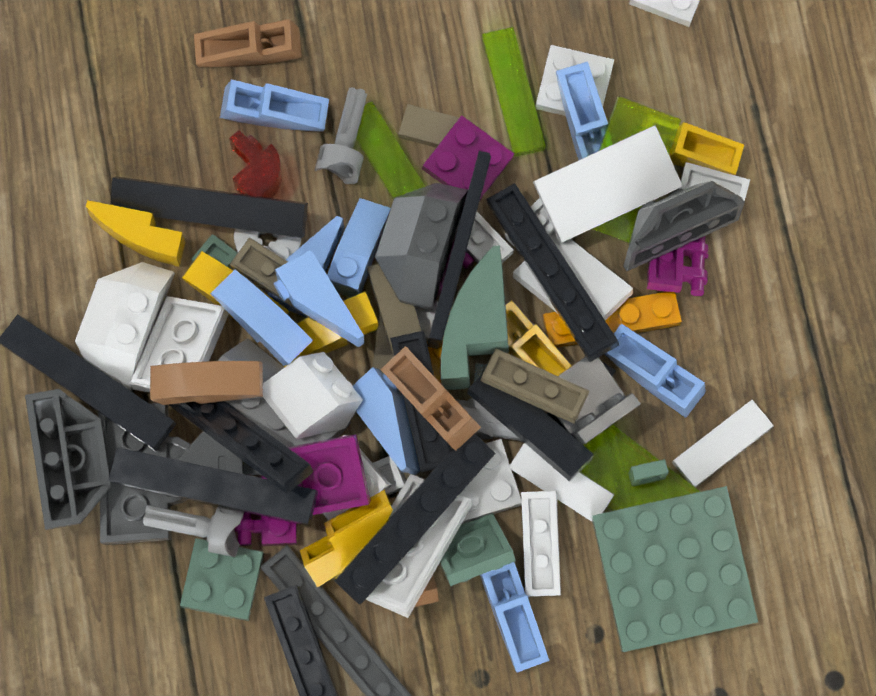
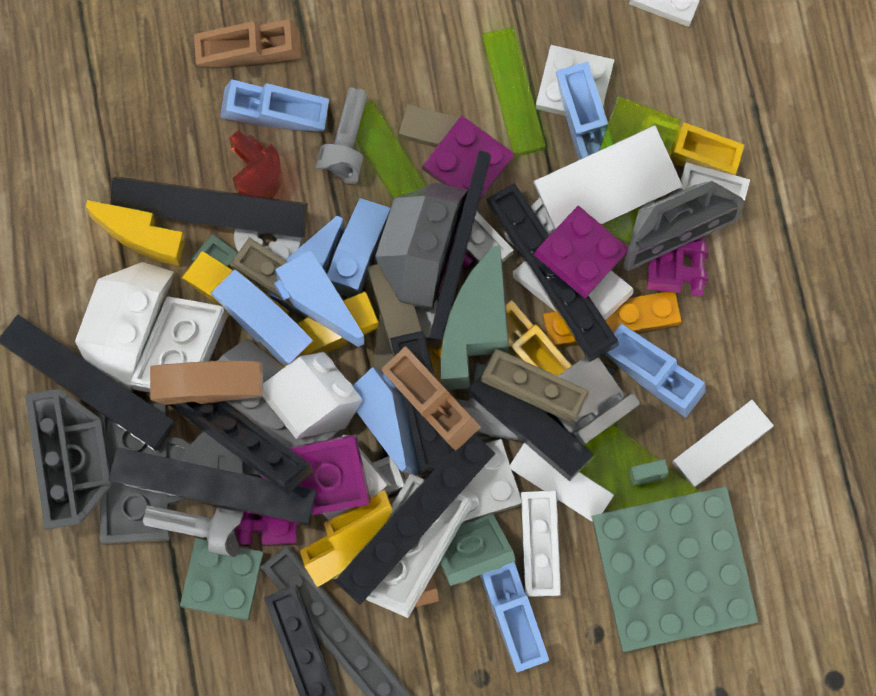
none -> magenta plate [534,205,628,298]

